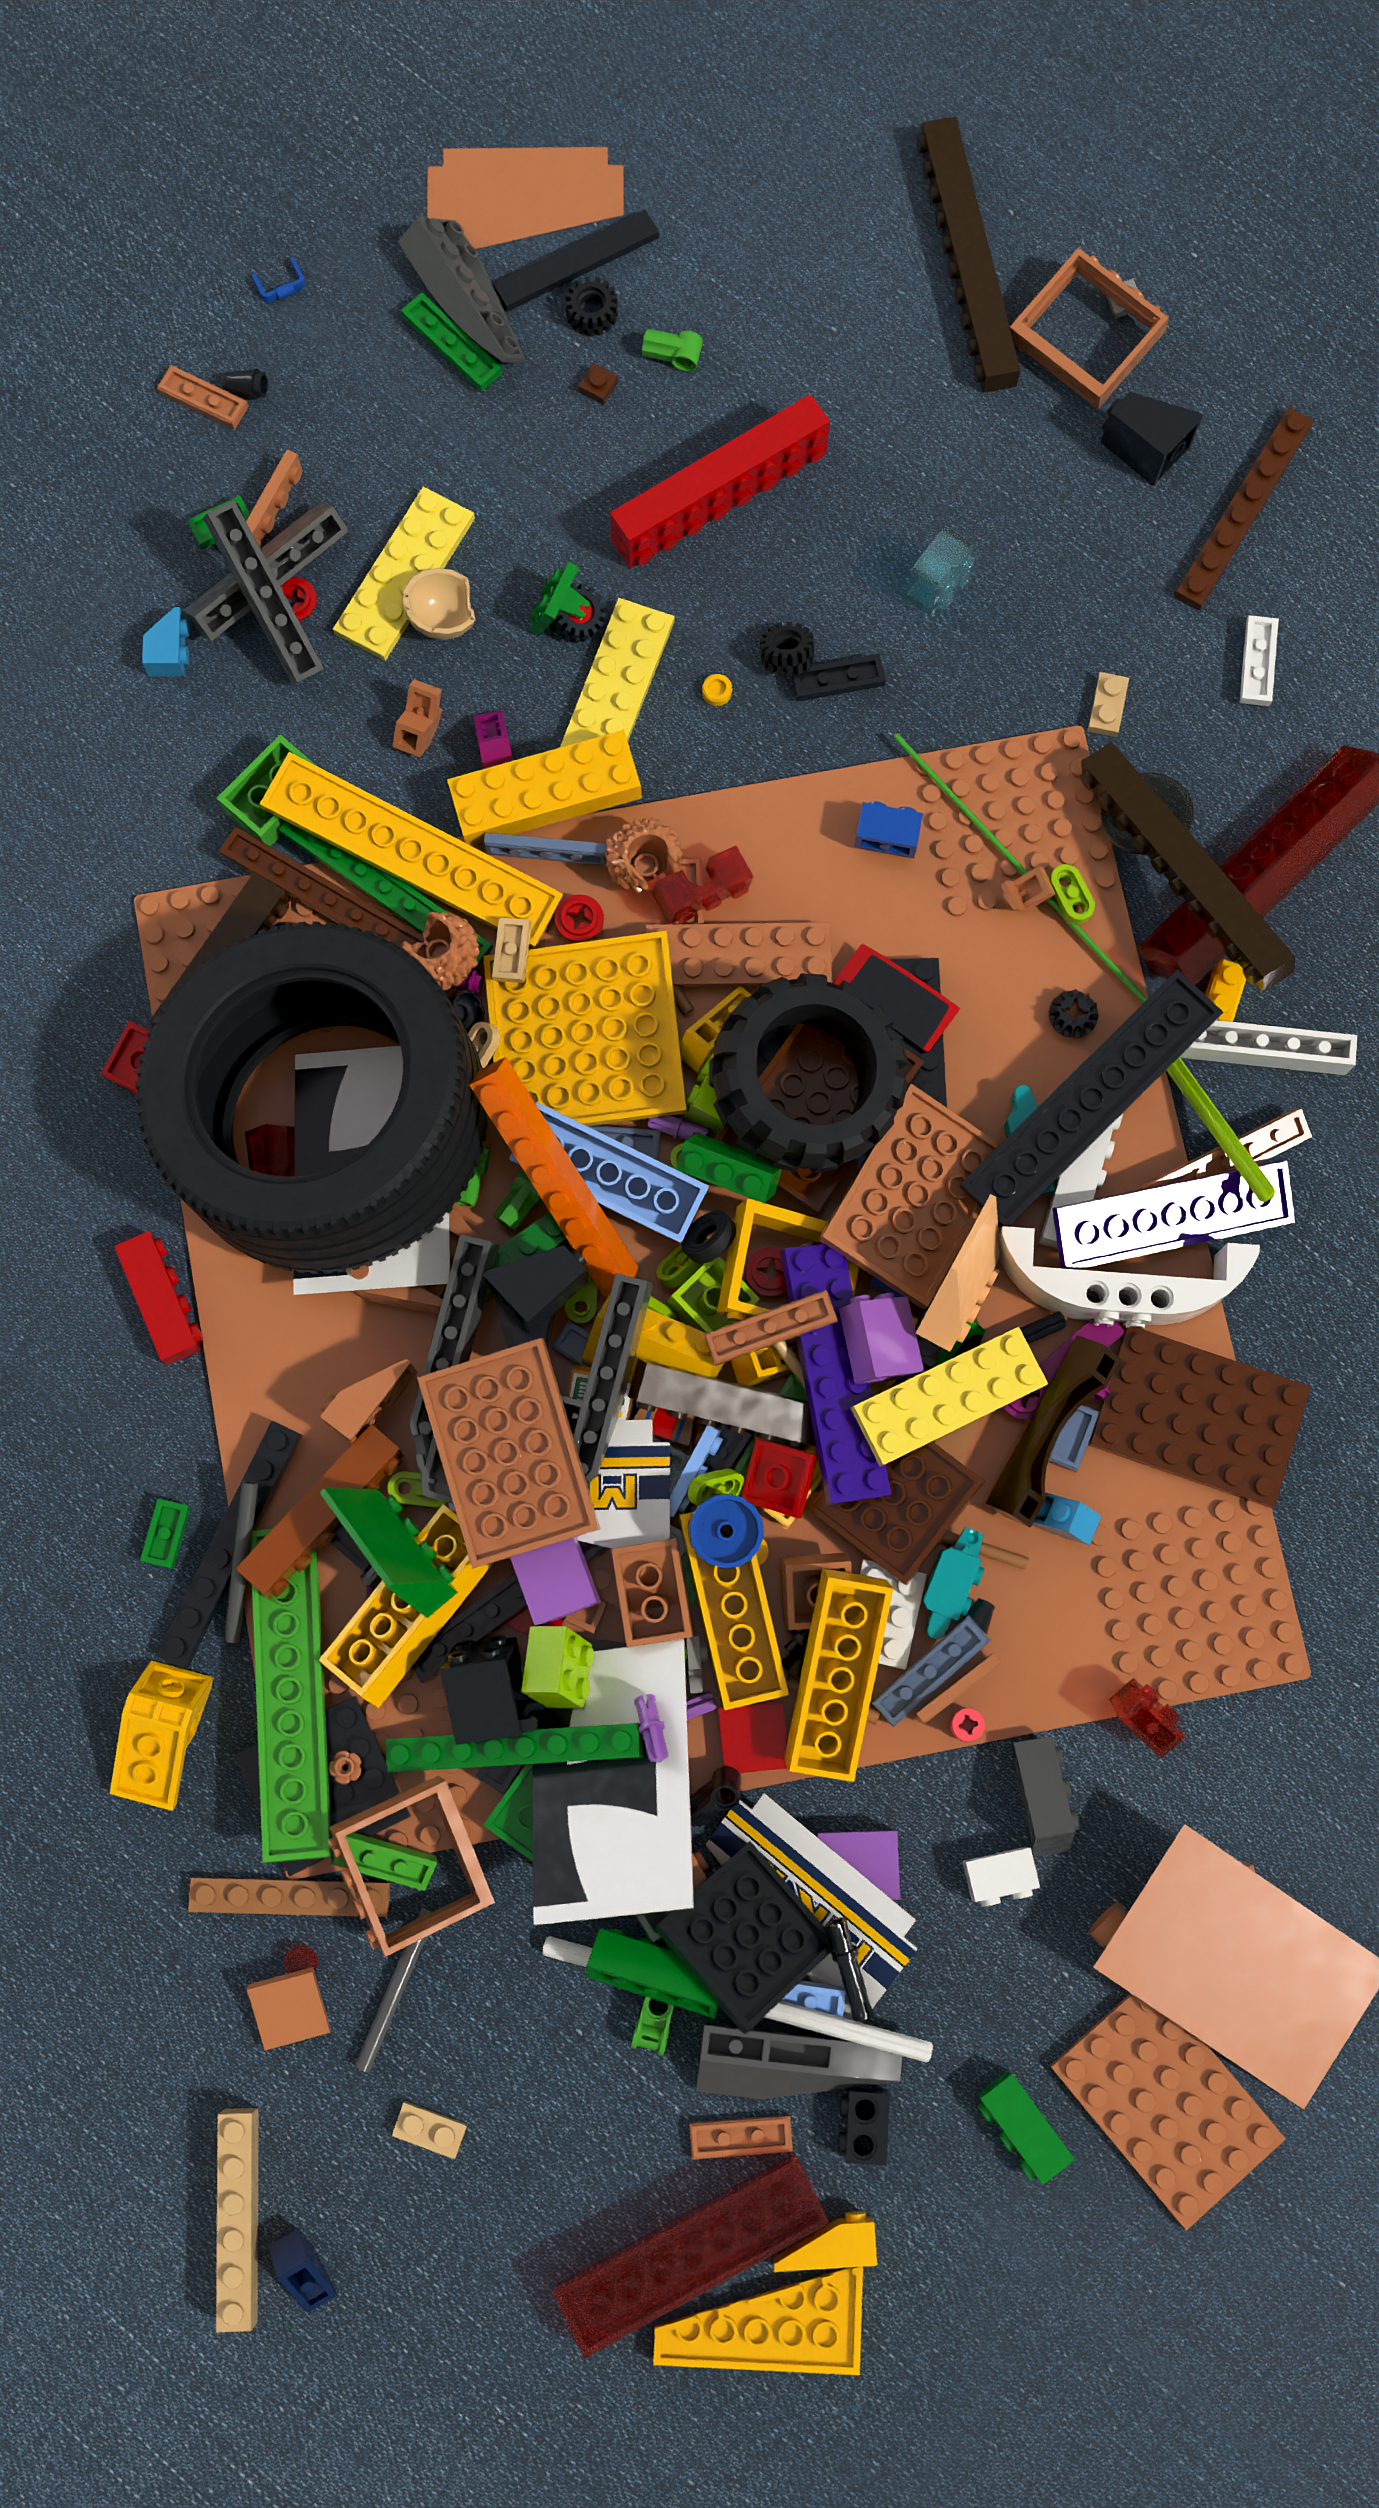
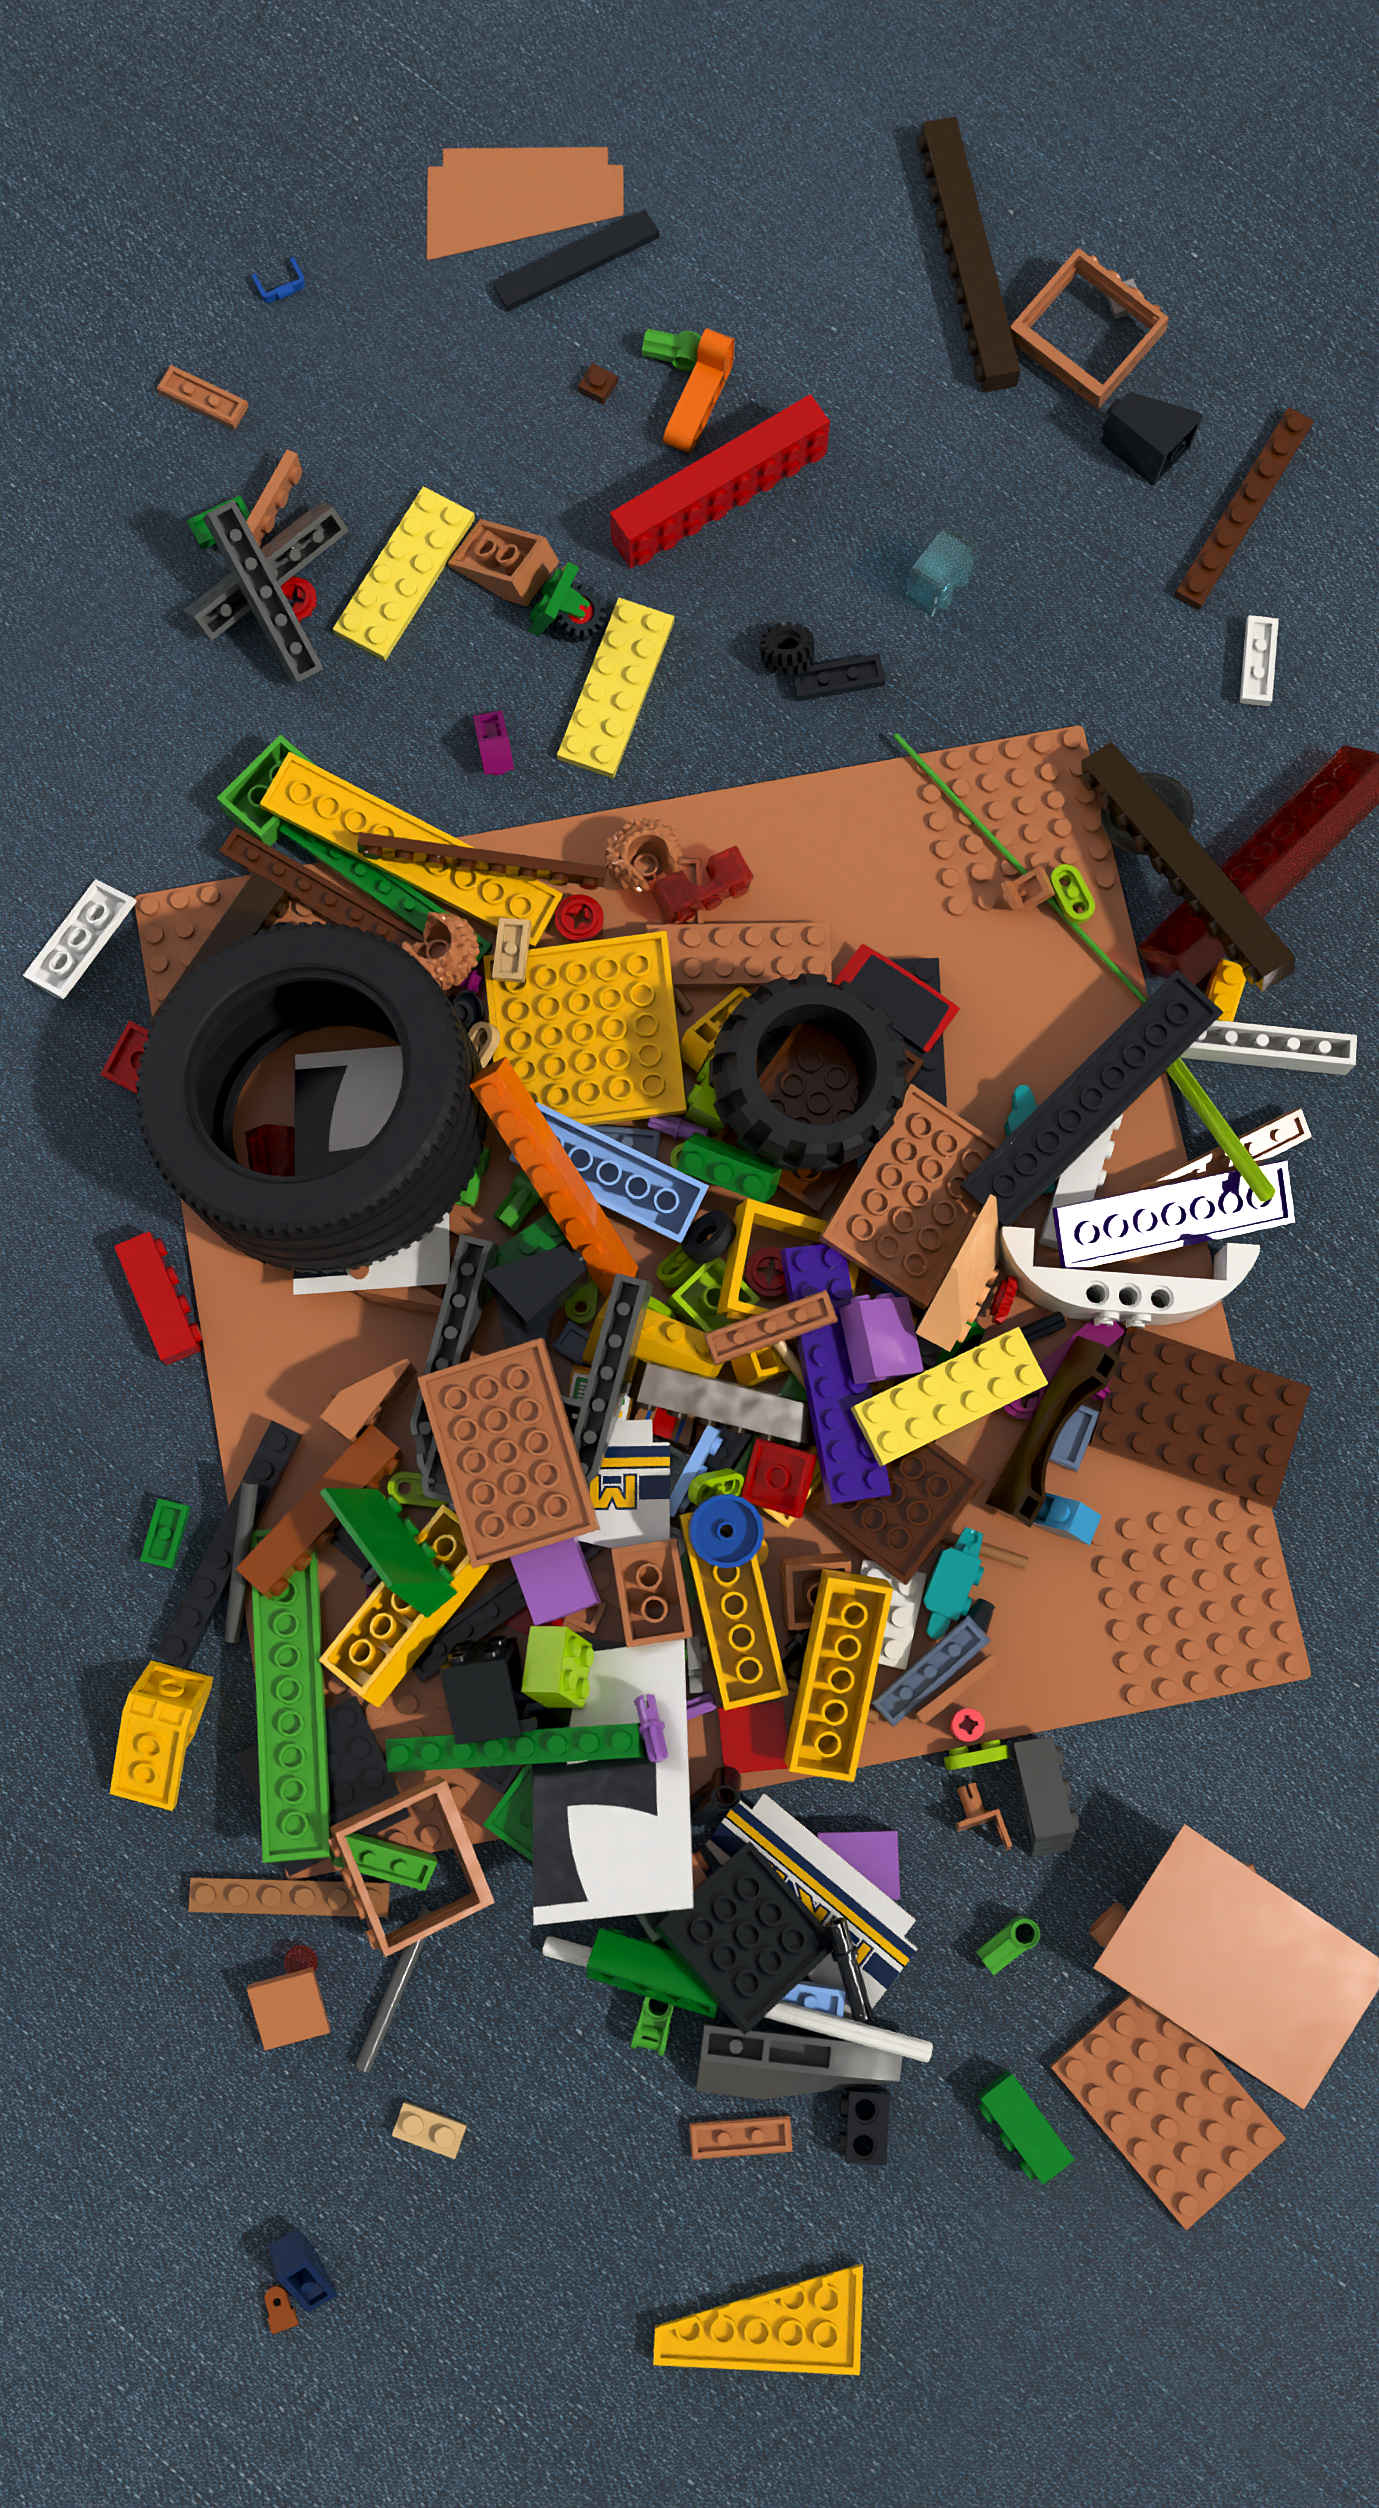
dark azure slope [142,607,190,676] -> none
tan brick [216,2108,259,2332] -> none
black cone [222,369,268,399] -> none
nougat plate [329,1751,362,1784] -> none
nougat brick [392,679,442,757] -> none
dark grey wedge [398,217,525,363] -> none
green plate [401,292,502,392] -> none
tan cylinder [403,568,475,640] -> none
yellow brick [447,730,642,846] -> none
sand blue tile [484,832,606,865] -> none
clear red brick [553,2153,830,2359] -> none
black tyre [565,276,618,337] -> none
yellow tile [702,674,732,706] -> none
yellow slope [773,2211,877,2272] -> none
blue brick [854,801,923,858] -> none
white brick [962,1847,1040,1907] -> none
black gear [1049,989,1099,1038] -> none
tan plate [1087,672,1129,737] -> none
clear red brick [1109,1678,1186,1758] -> none
none -> white slope [23,879,137,1000]
none -> dark orange piece [265,2285,299,2335]
none -> reddish brown plate [357,832,607,890]
none -> nougat slope [448,519,559,606]
none -> orange beam [663,328,735,454]
none -> lime plate [943,1739,1010,1771]
none -> nougat bracket [955,1783,1012,1851]
none -> bright green piece [976,1915,1040,1975]
none -> red gear [989,1275,1018,1325]

